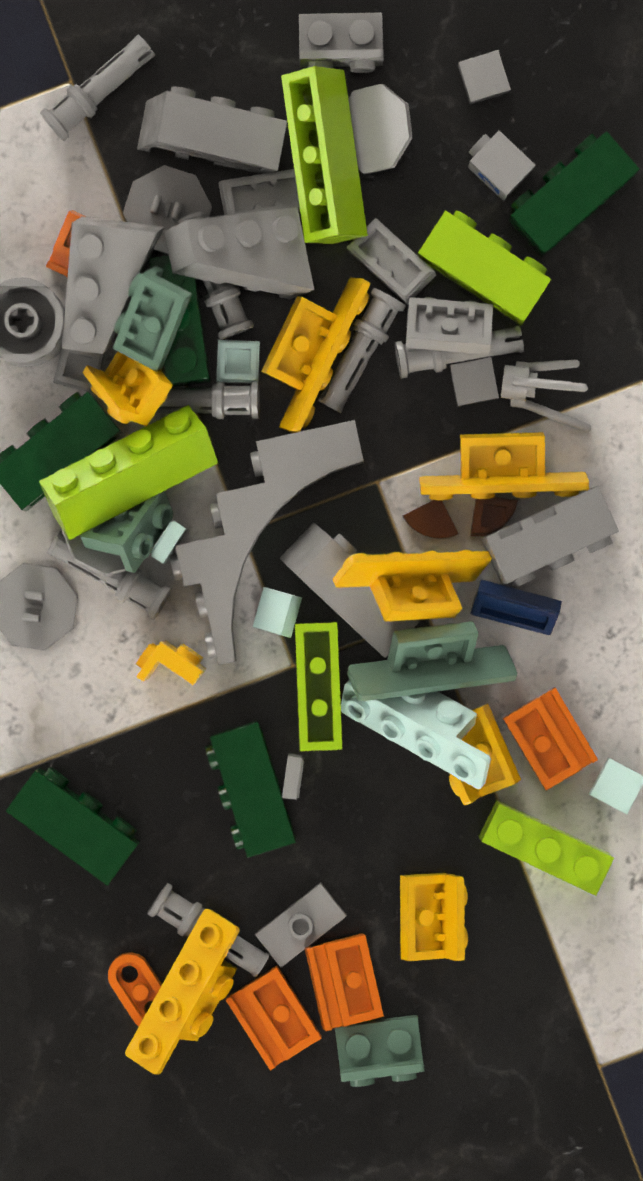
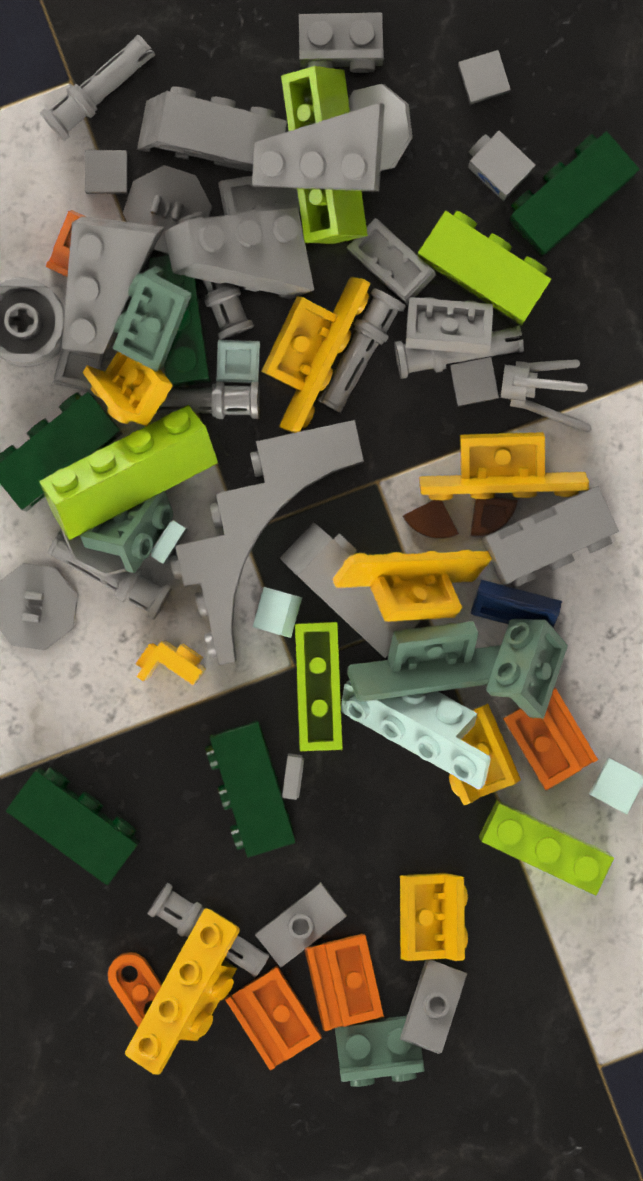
none -> light grey tile [85,150,128,194]
none -> light grey wing [252,103,385,191]
none -> light grey plate [400,960,467,1054]
none -> sand green bracket [486,619,568,718]

